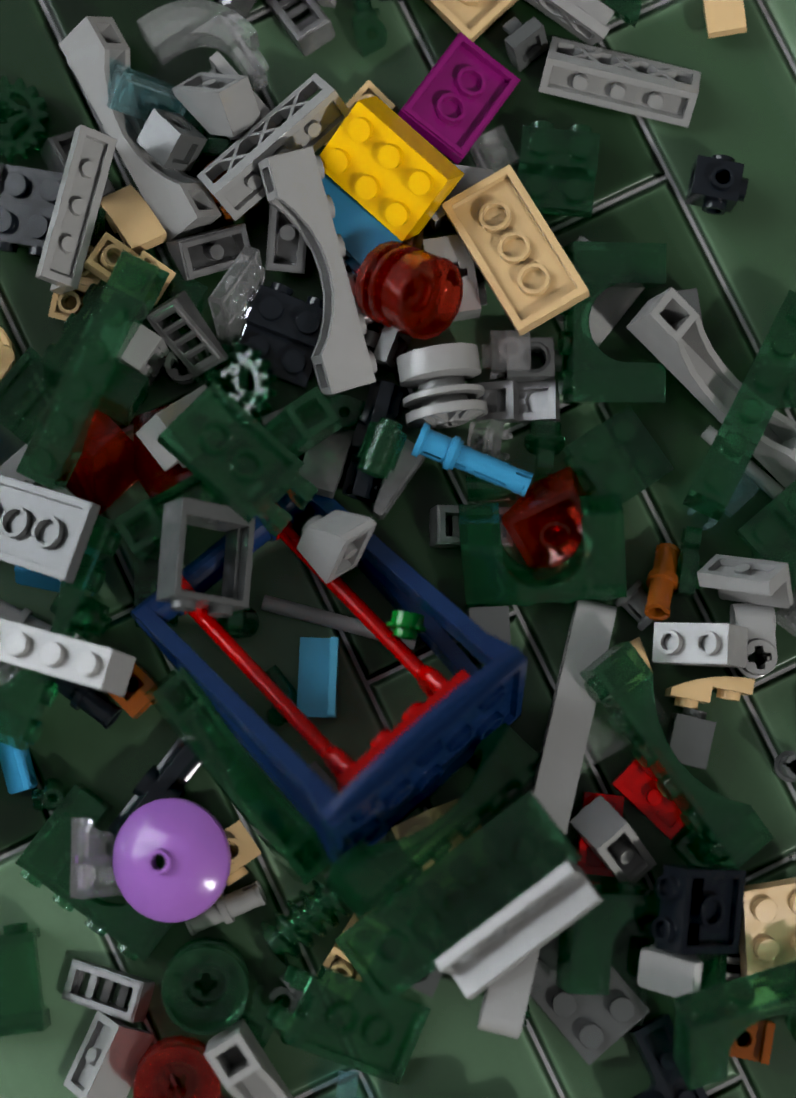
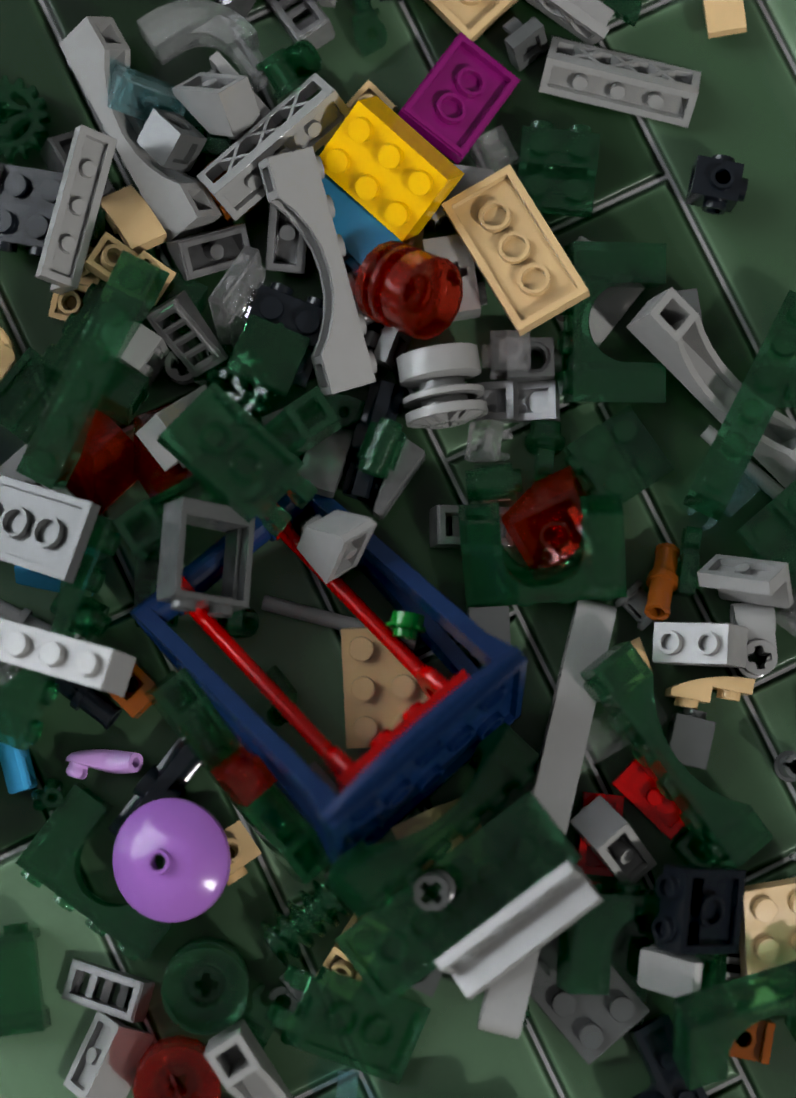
clear wing [70,818,122,899] -> none
light grey pin [185,880,267,936] -> none
medium azure panel [297,637,340,718] -> none
dark azure pin [411,422,534,497] -> none
none -> lavender arm [66,749,143,780]
none -> clear red brick [210,746,277,807]
none -> clear green piece [225,313,311,397]
none -> clear green piece [255,39,322,101]
none -> tan plate [340,627,429,749]
none -> dark grey bush [413,869,456,911]

